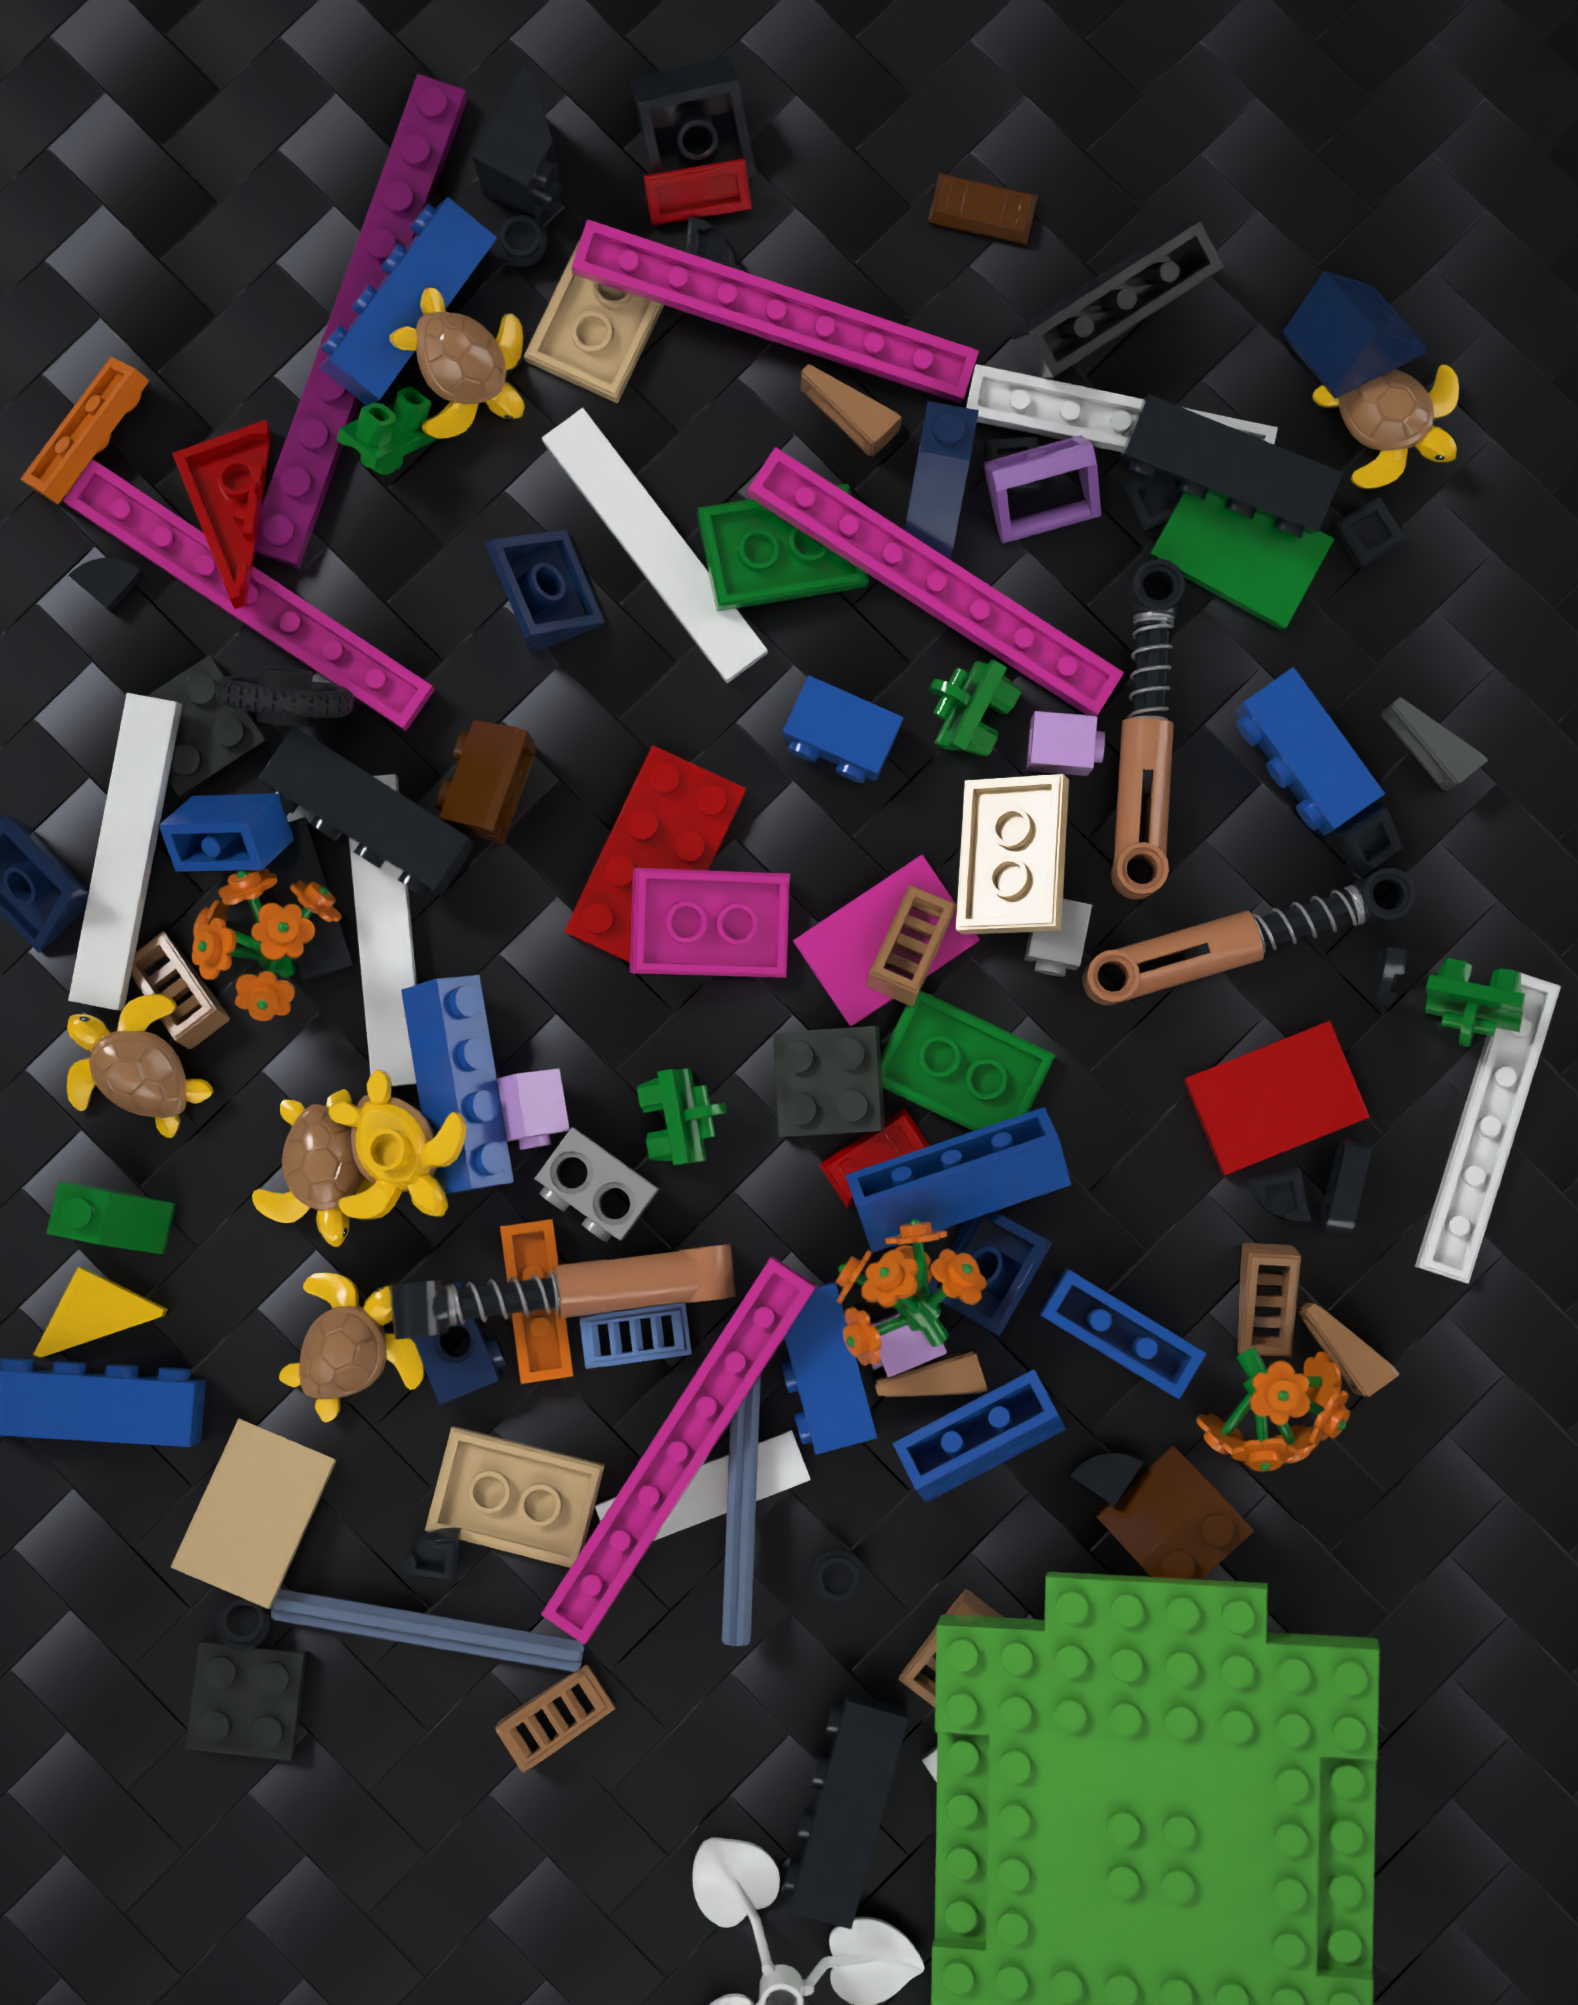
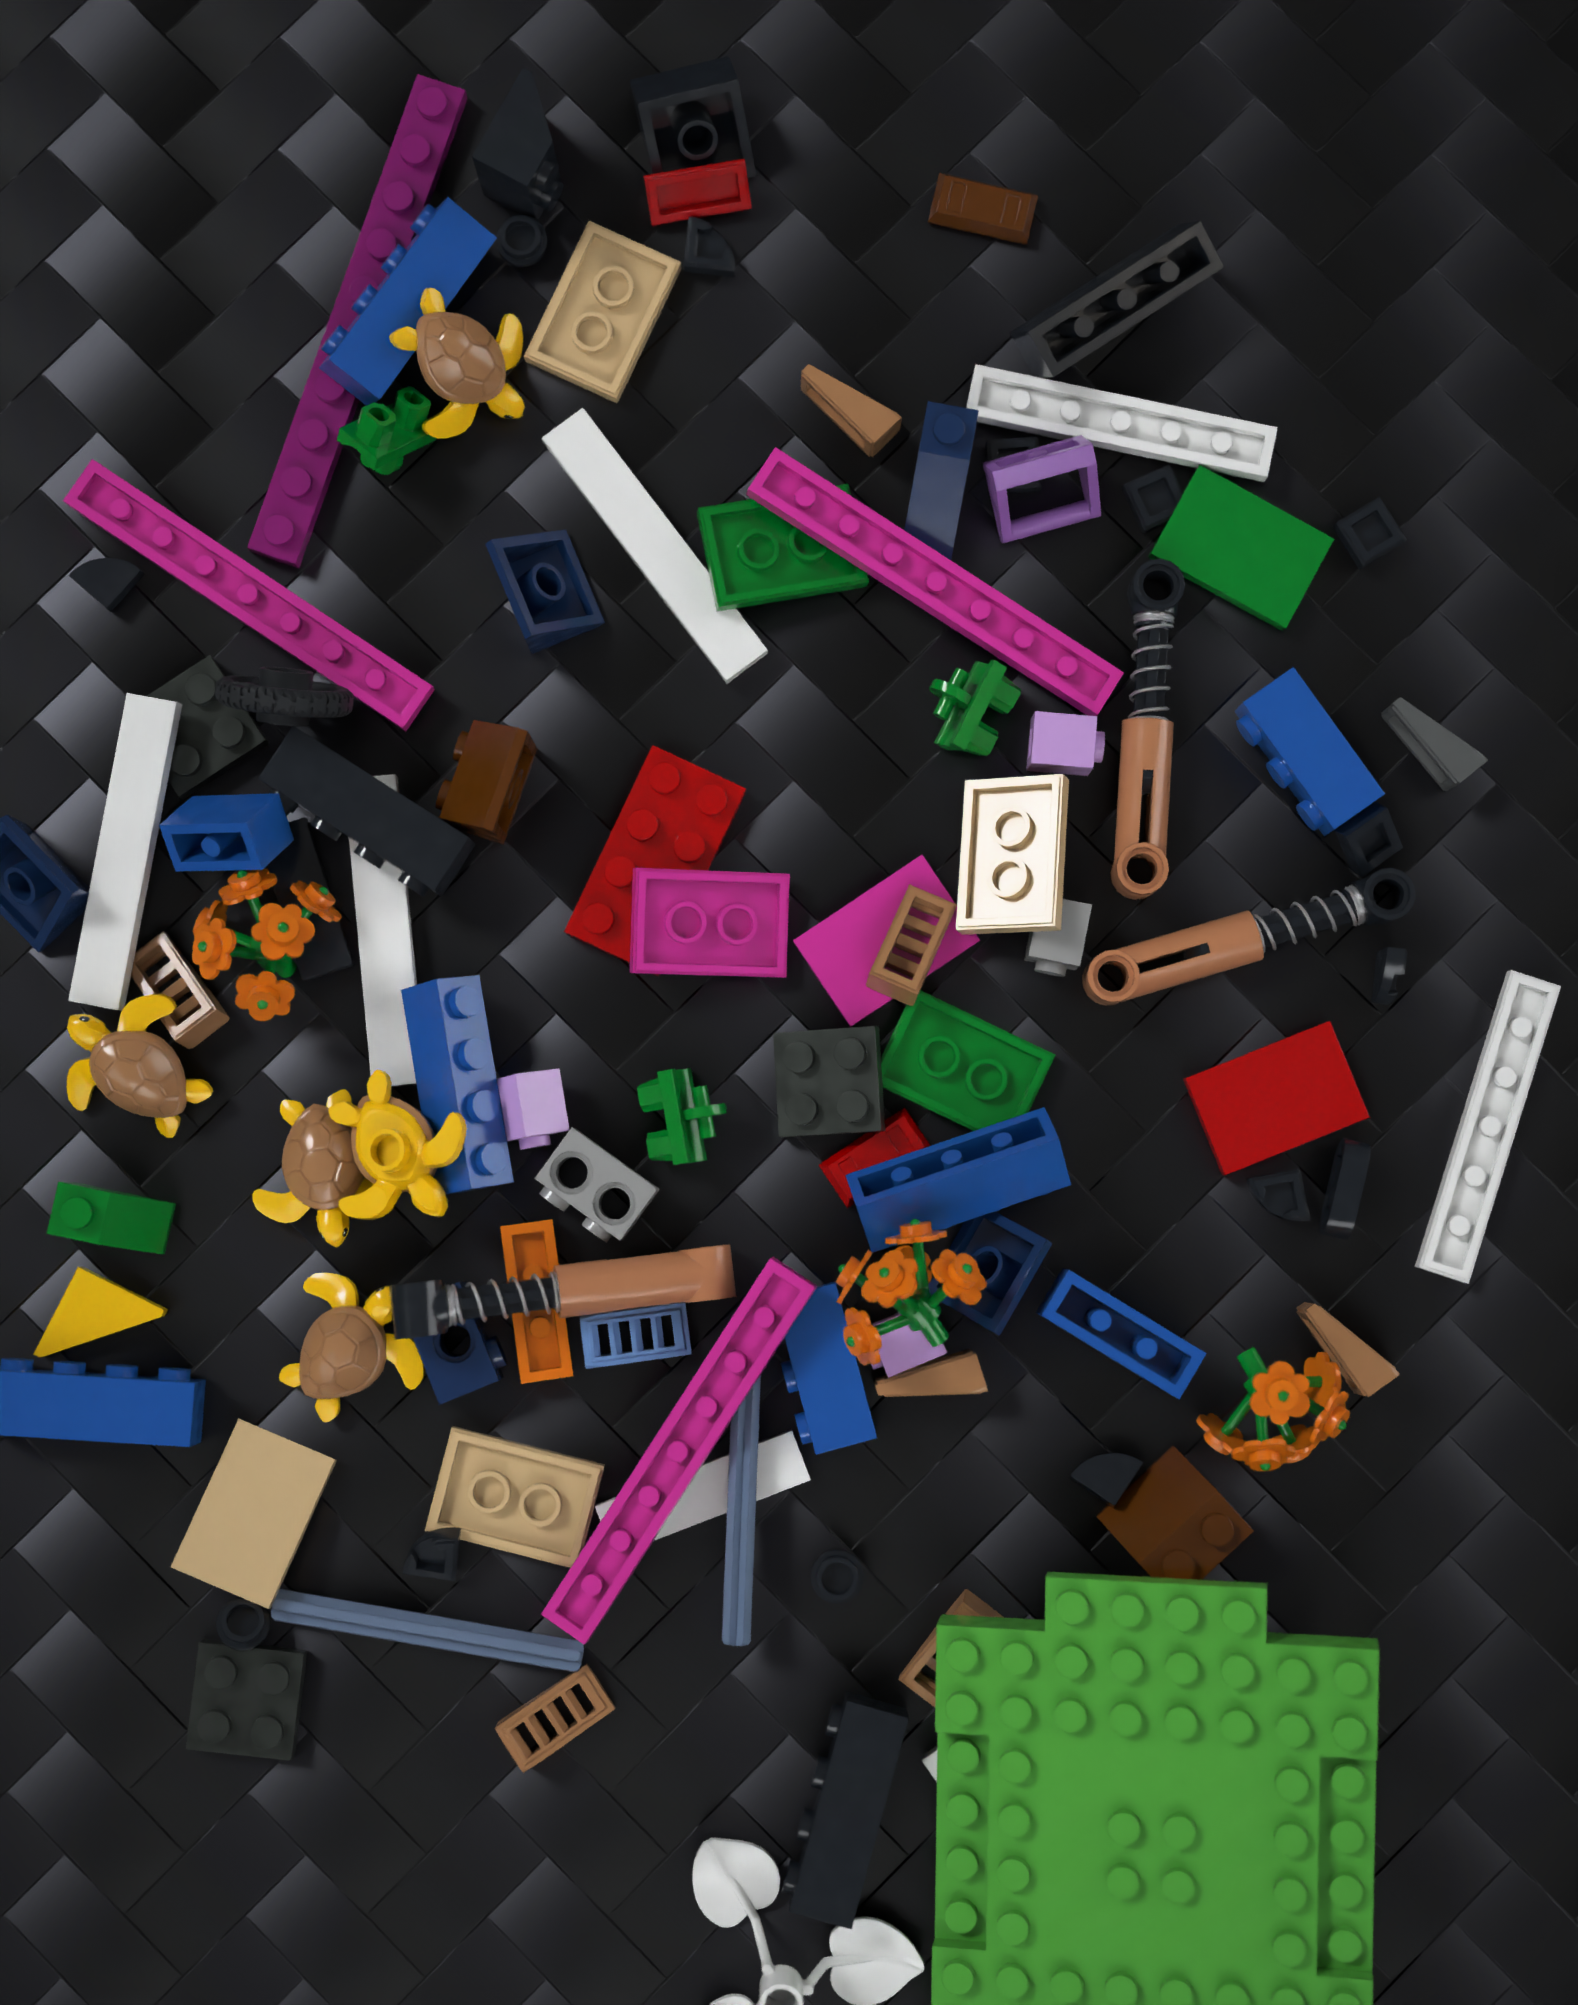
orange plate [20,356,149,504] -> none
red wing [172,419,272,610] -> none
dark pink plate [571,219,979,404] -> none
blue brick [782,675,903,784] -> none
blue brick [892,1369,1066,1503] -> none
black brick [1120,394,1343,539] -> none
medium nougat slope [1238,1243,1301,1357] -> none
dark blue slope [1283,271,1426,399] -> none
animal [1312,364,1459,489] -> none
green hips [1425,958,1525,1047] -> none

